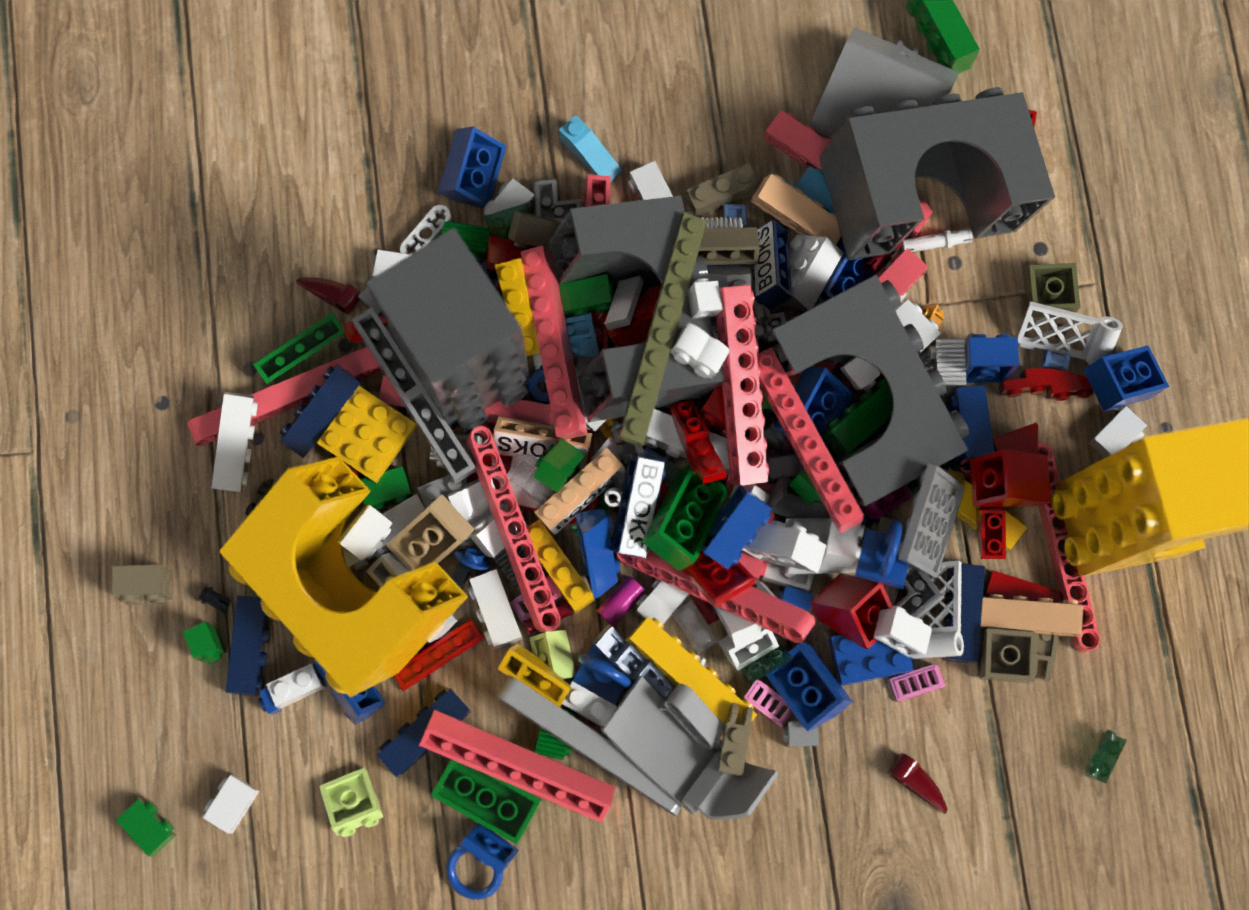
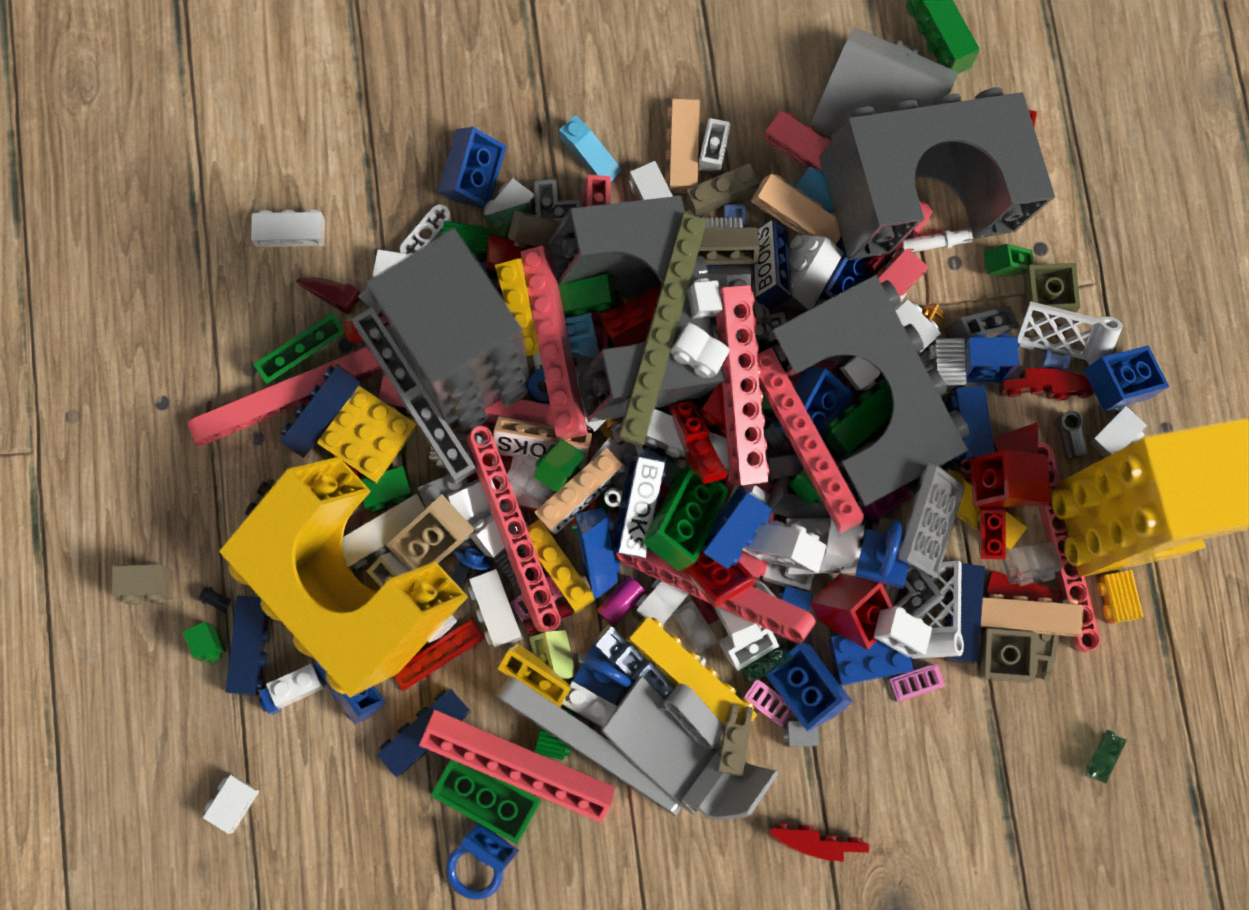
green brick [116,799,177,857] -> none
white brick [211,392,258,492] -> none
yellowish green plate [319,767,384,837] -> none
white brick [337,504,392,561] -> none
white tile [605,276,644,330] -> none
dark red piece [888,753,948,814] -> none
none -> white brick [251,209,325,247]
none -> light nougat brick [665,99,700,194]
none -> white brick [698,118,731,174]
none -> red slope [768,824,869,862]
none -> dark grey slope [944,306,1019,343]
none -> green slope [984,244,1035,277]
none -> clear brick [1002,542,1062,586]
none -> dark grey piece [1056,411,1088,459]
none -> yellow brick [1097,570,1144,625]

